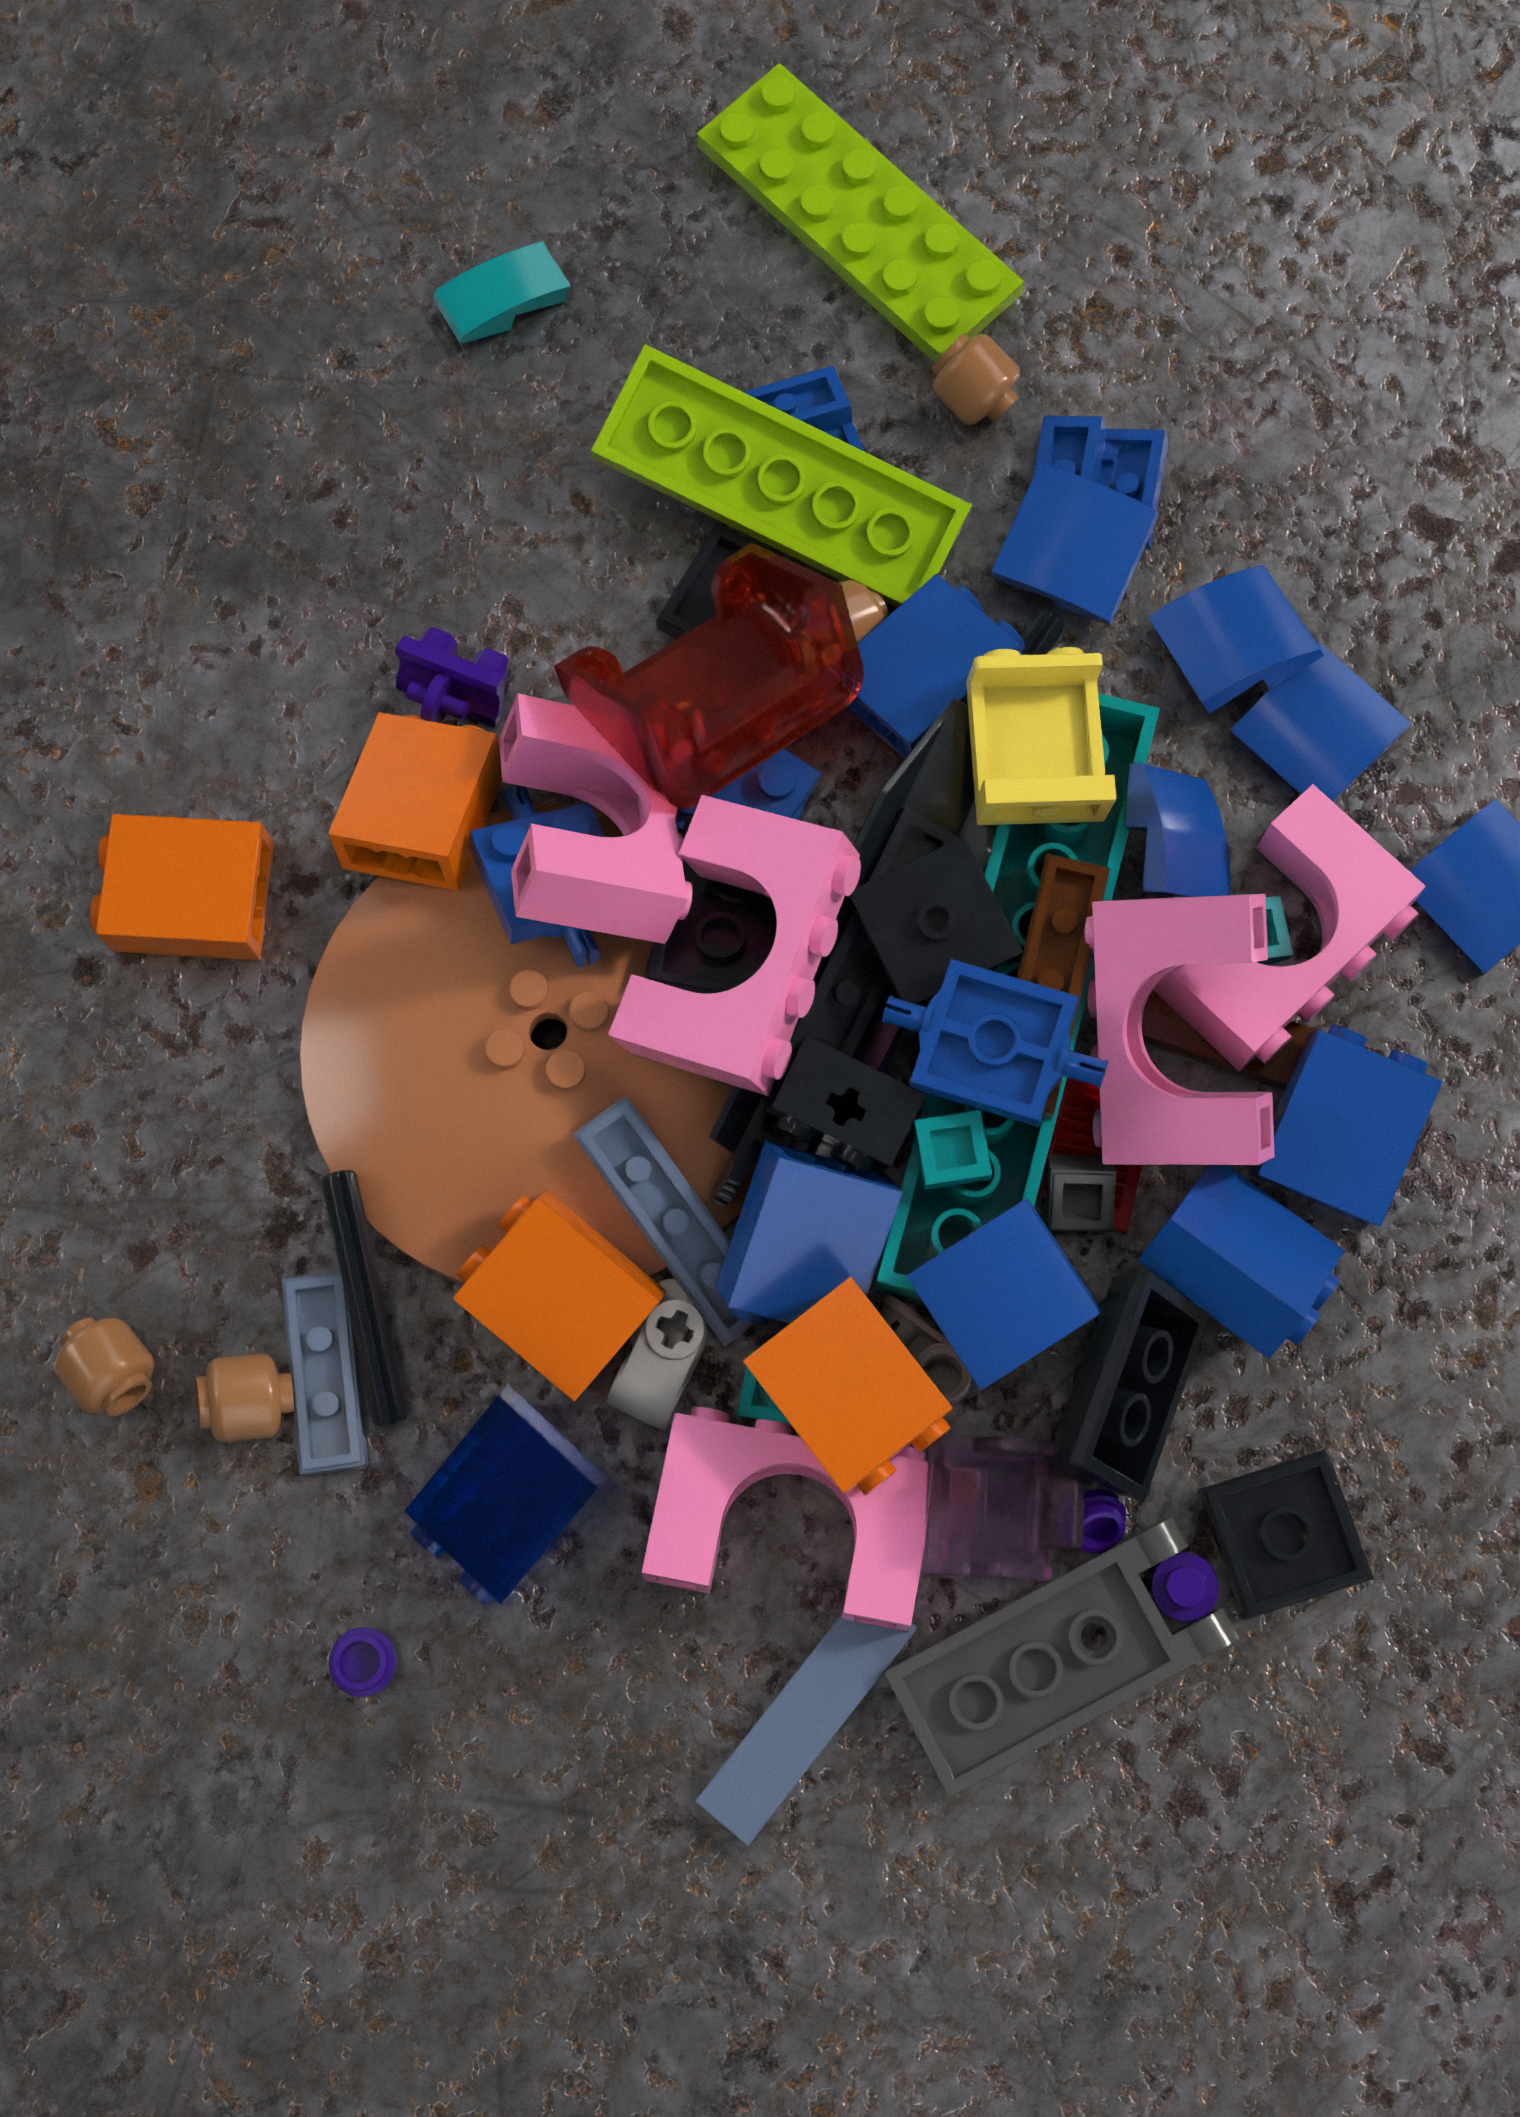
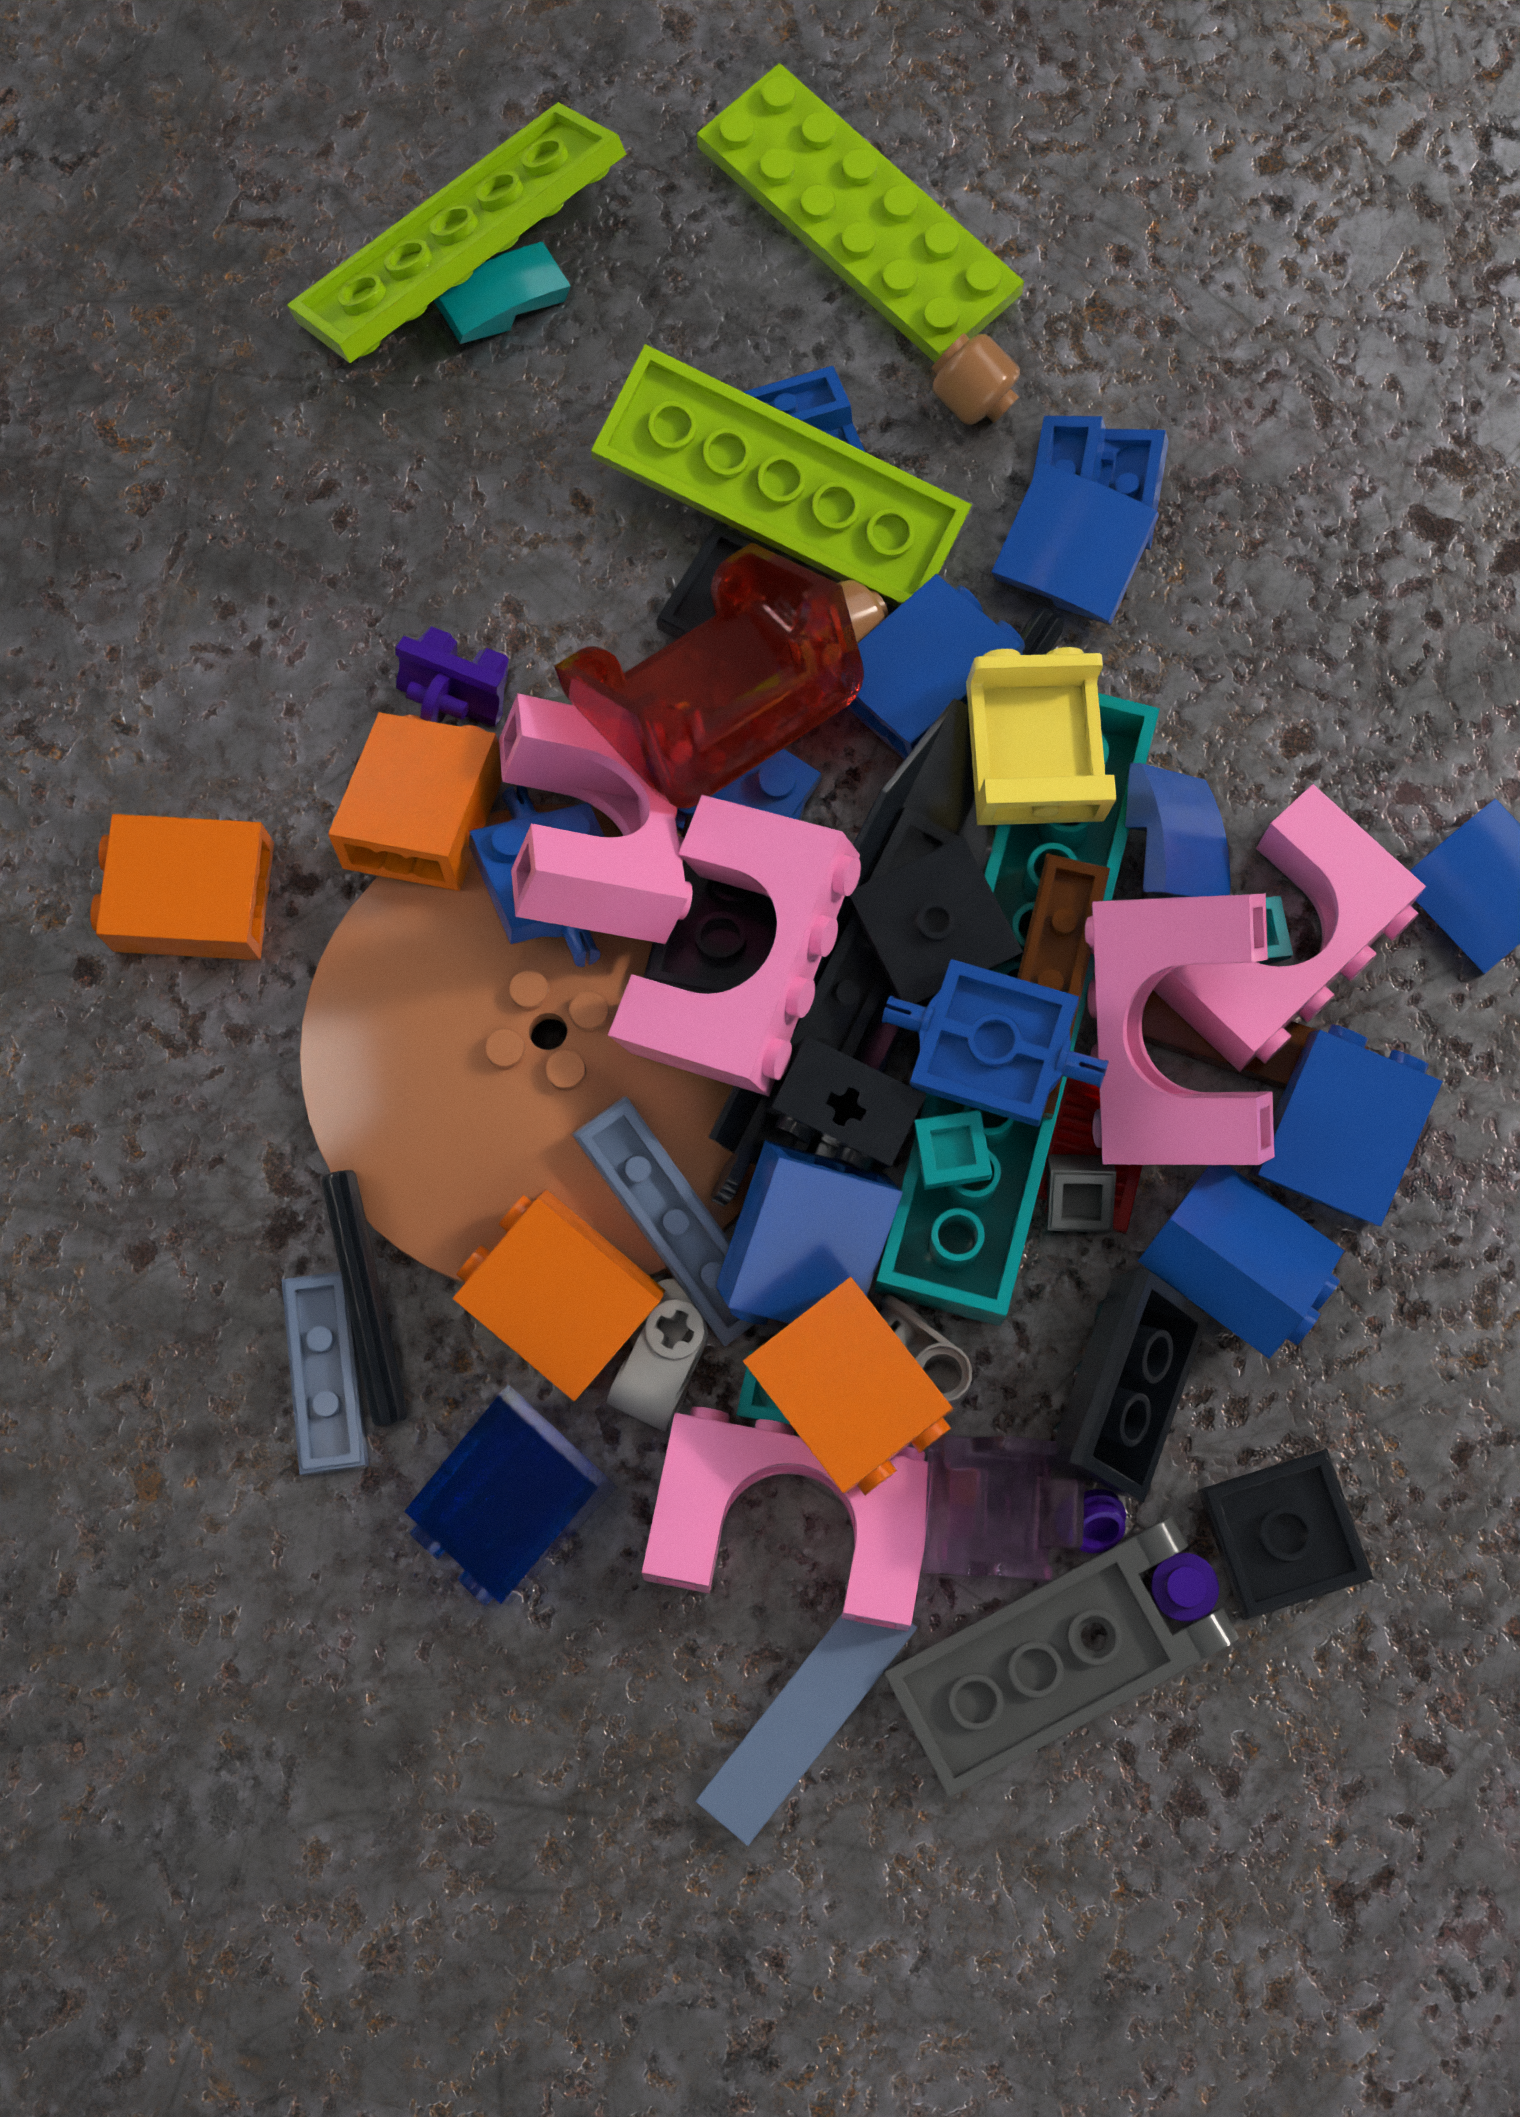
medium nougat head [53,1317,155,1417] -> none
medium nougat head [195,1353,294,1443] -> none
dark purple plate [329,1627,397,1697] -> none
blue slope [907,1198,1102,1391] -> none
blue slope [1148,565,1324,714] -> none
blue slope [1230,642,1412,802] -> none
none -> lime plate [287,102,627,363]

